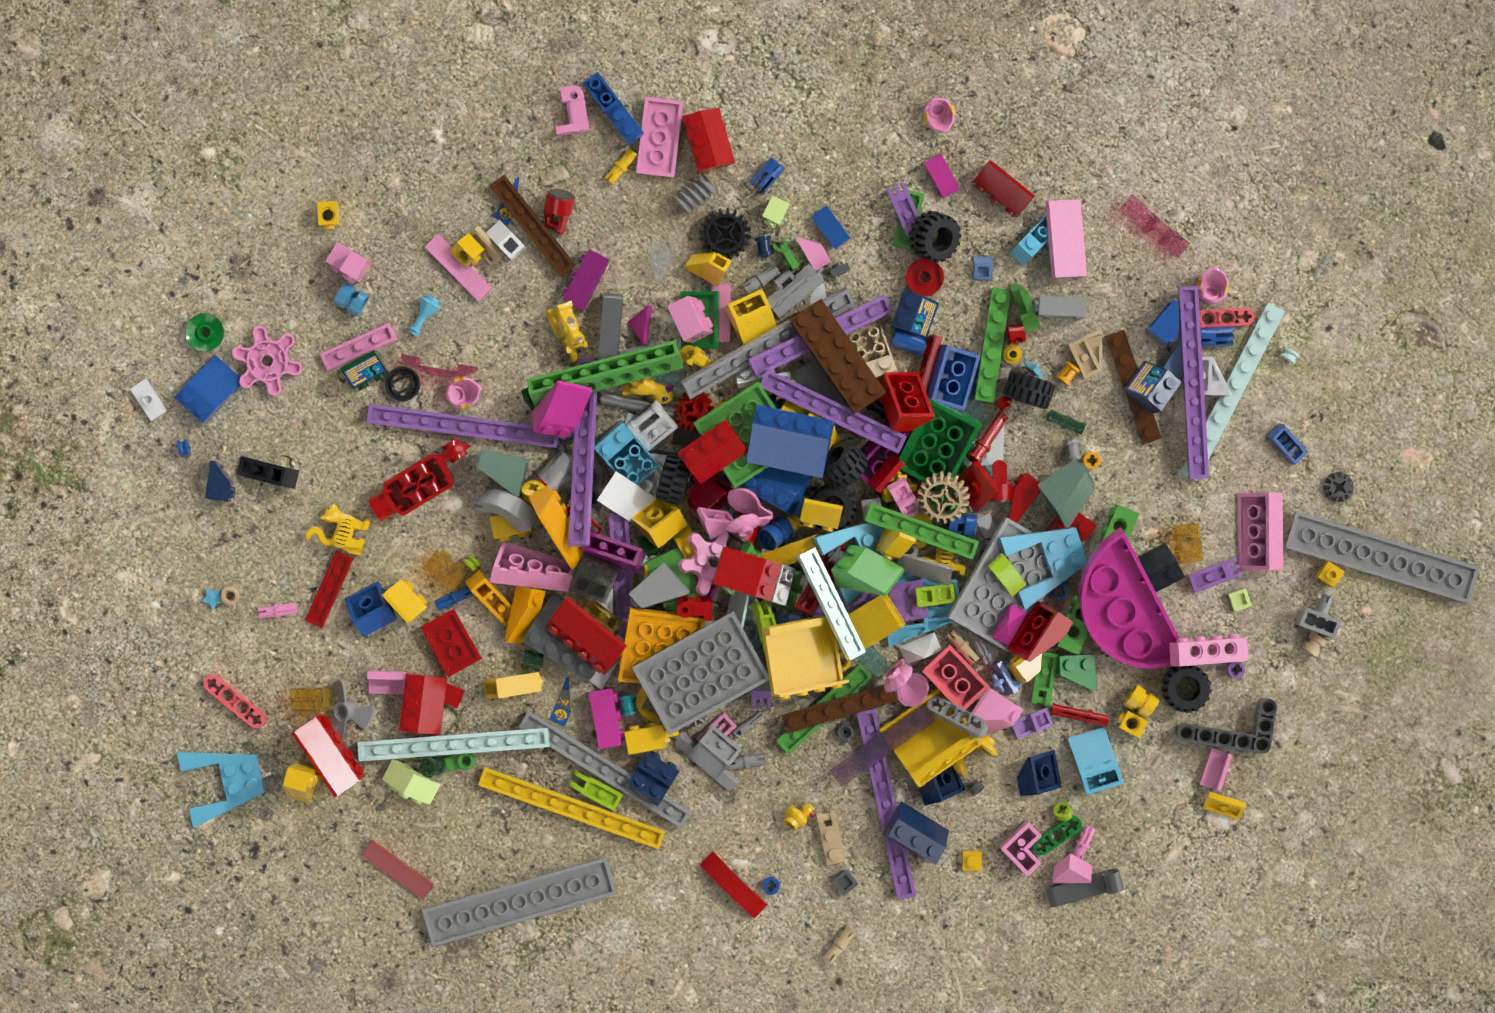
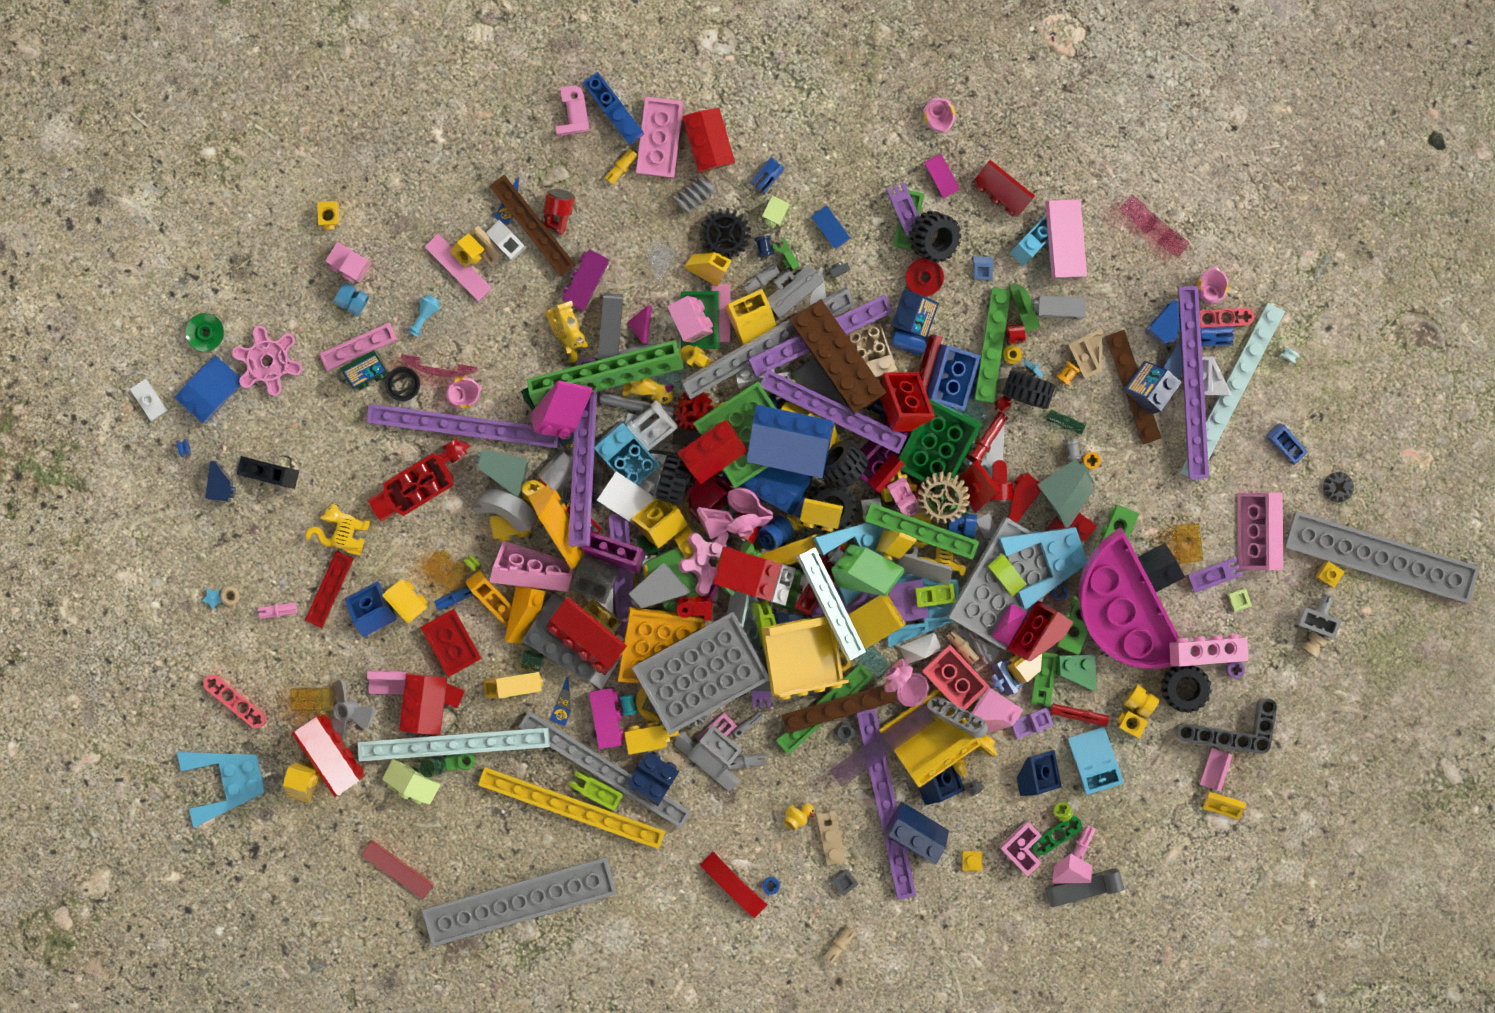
bright pink slope [796,237,831,271] -> none

